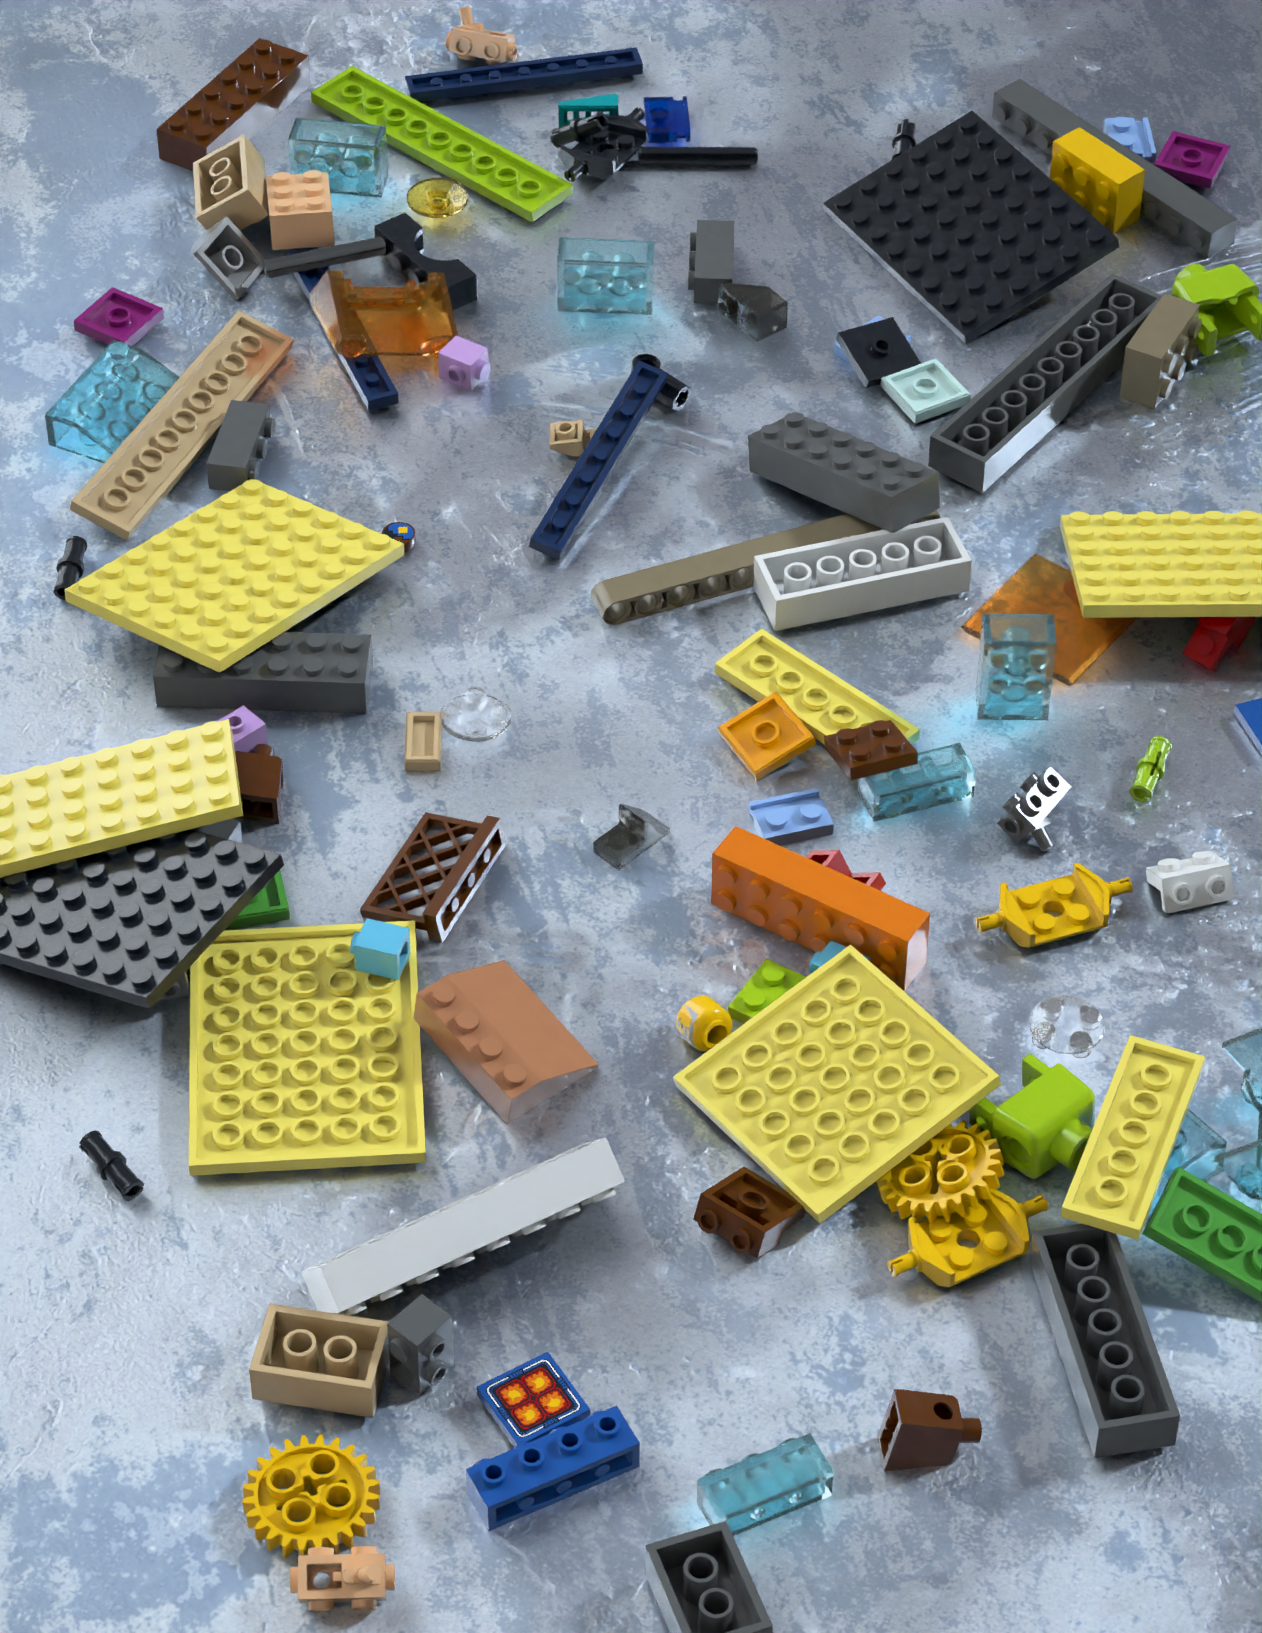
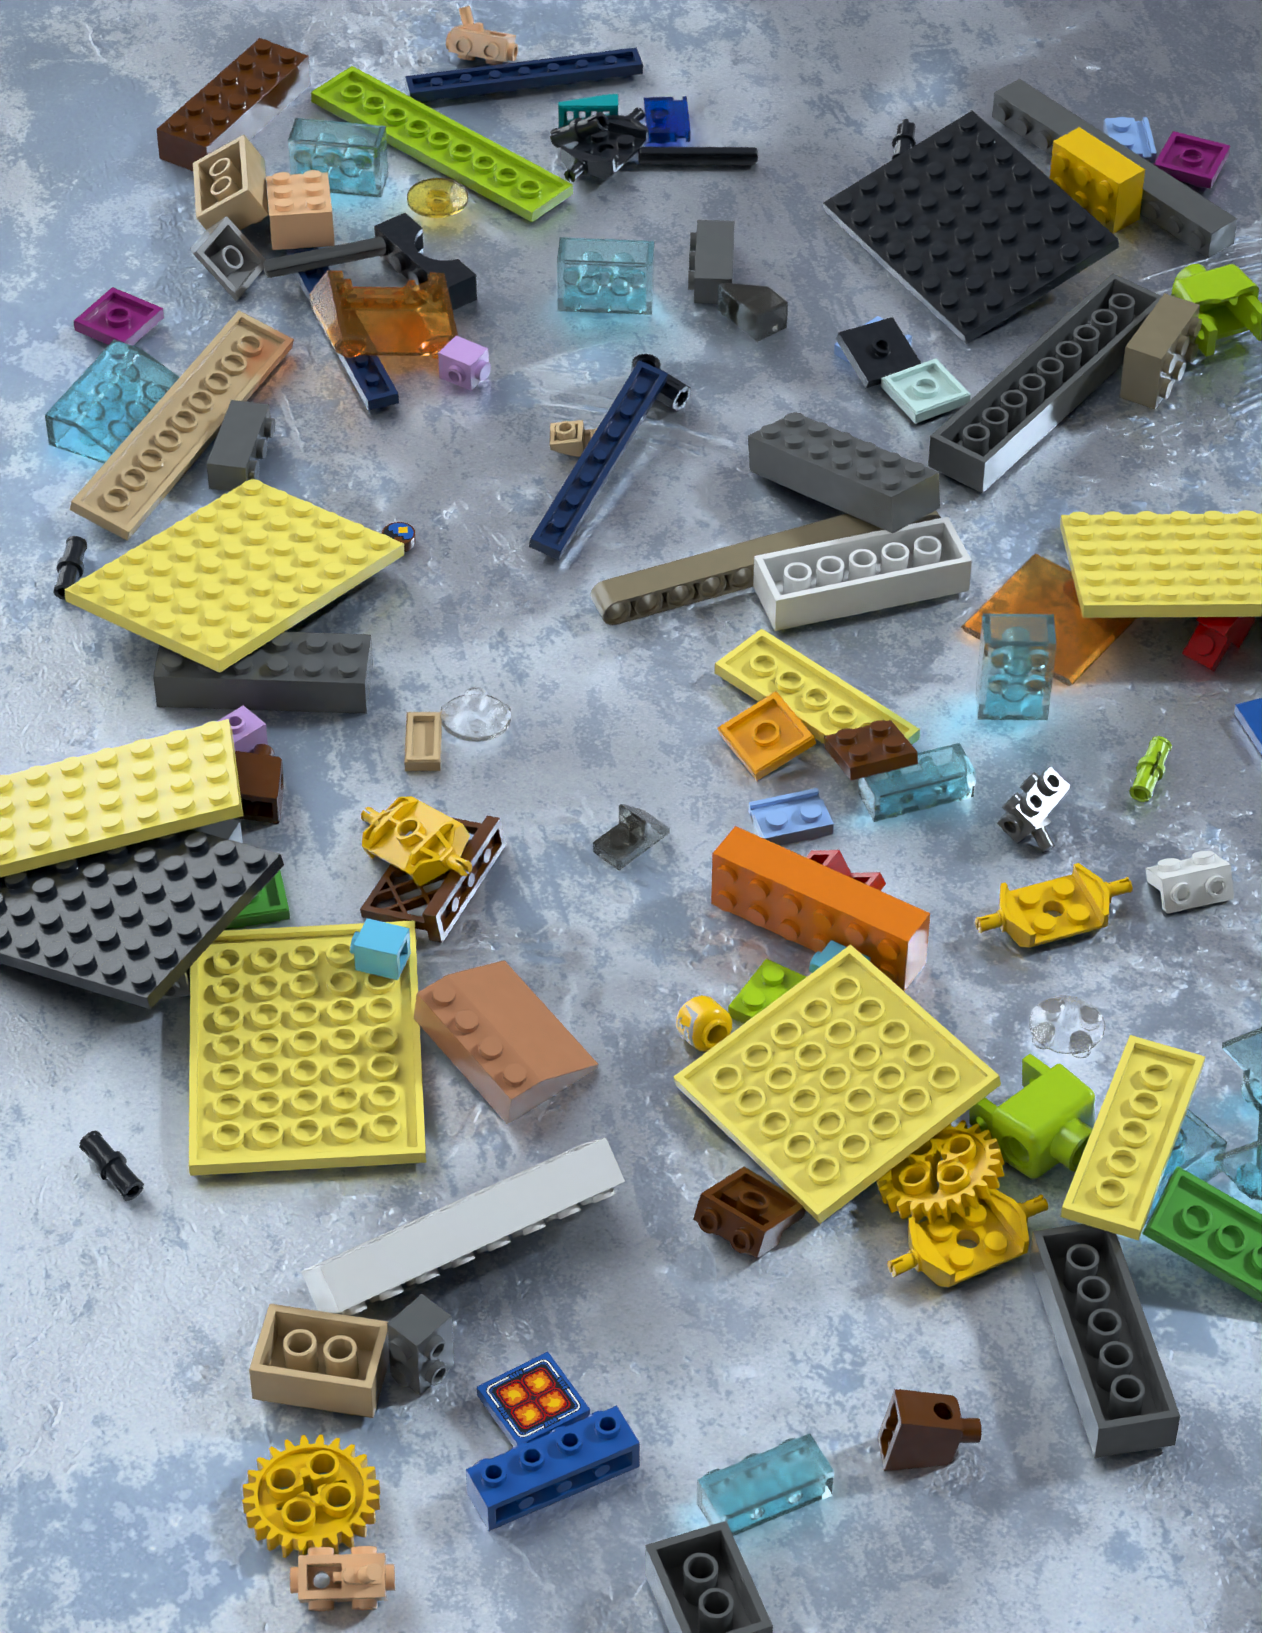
none -> yellow plate [361,796,472,886]

